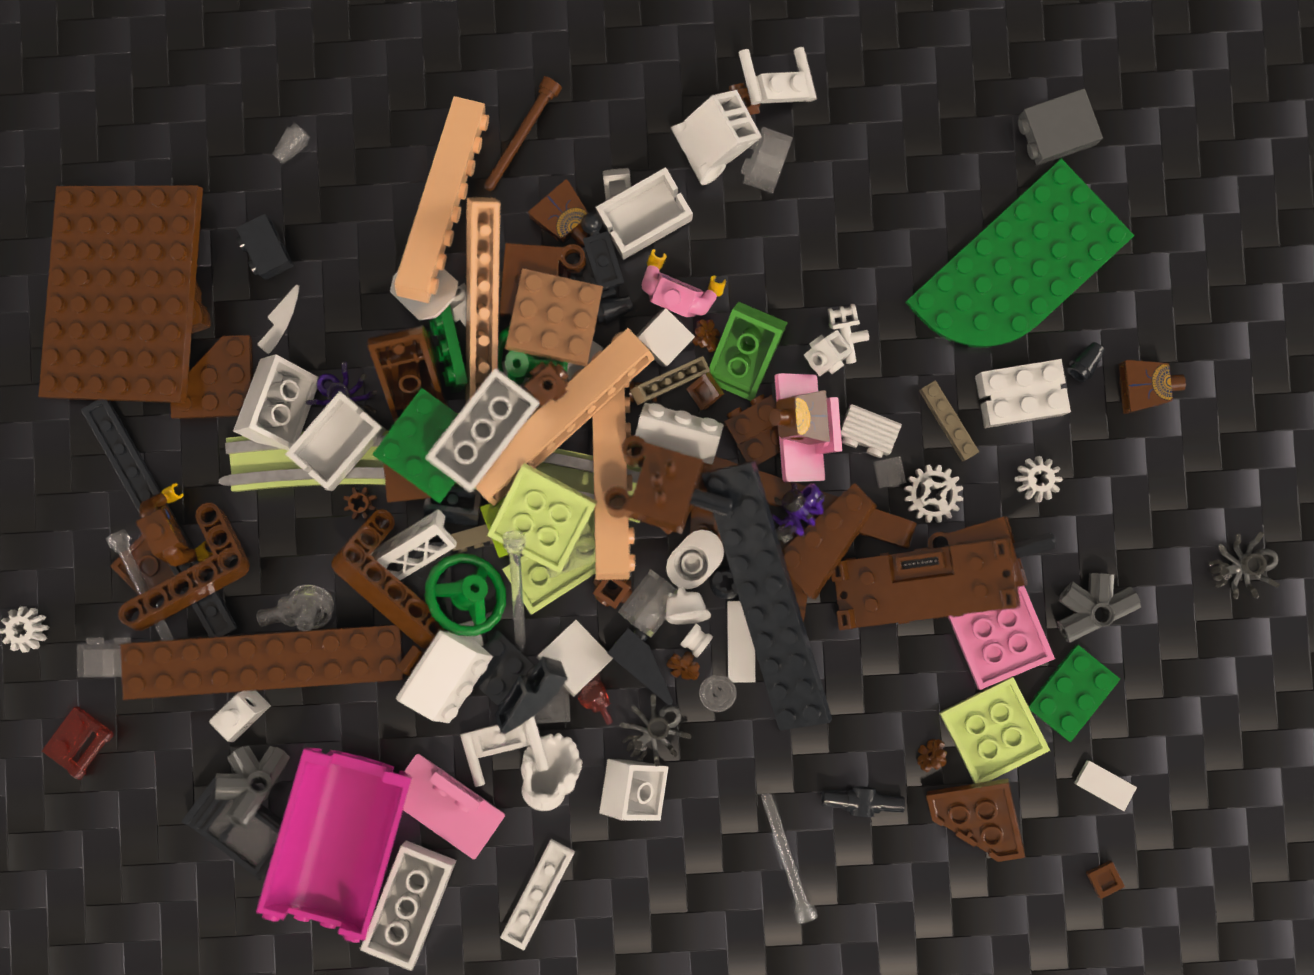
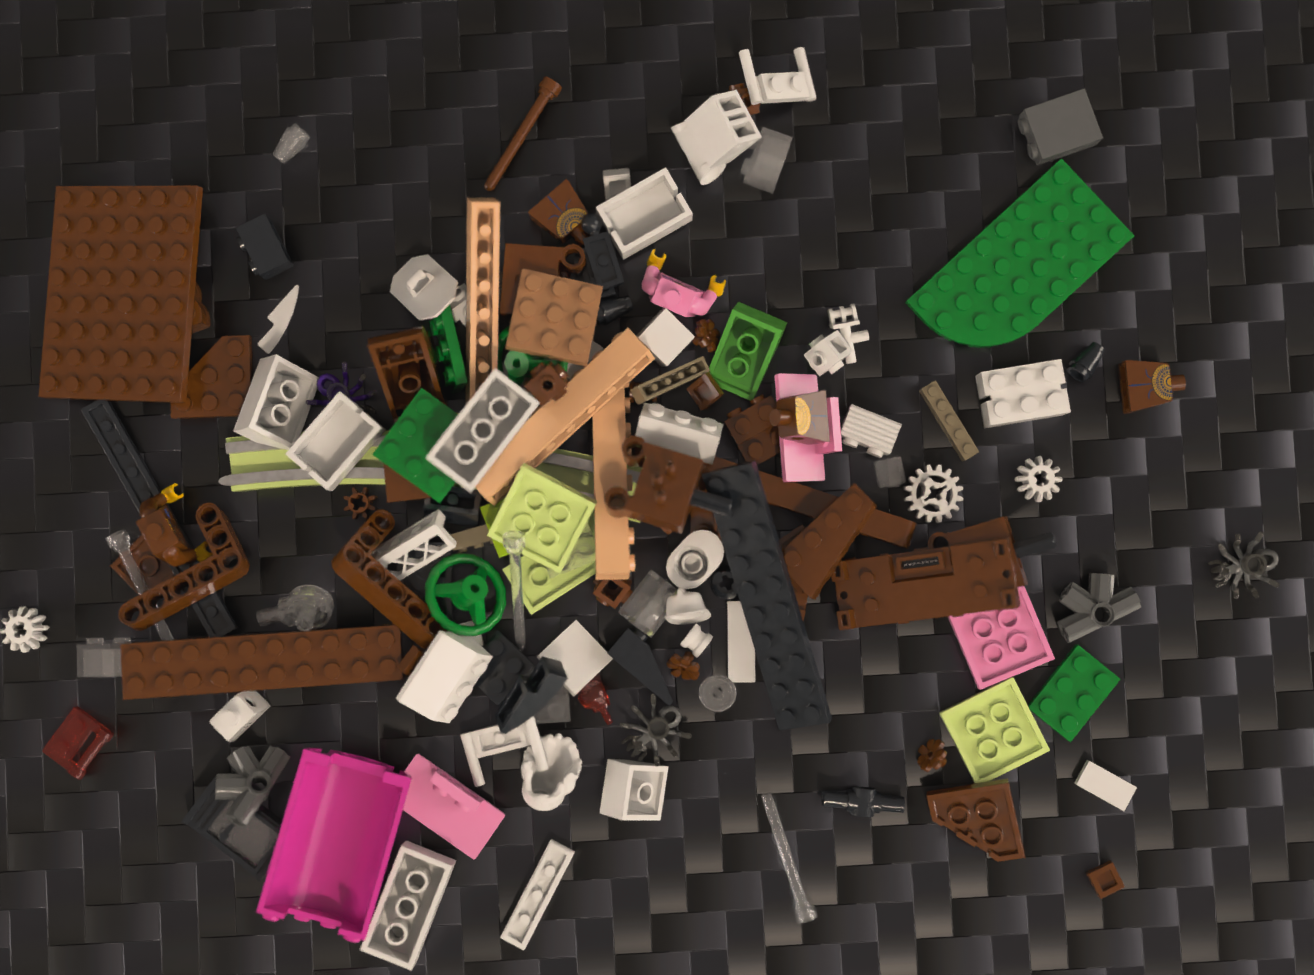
light nougat brick [394,96,489,303] -> none
animal [771,482,825,543] -> none

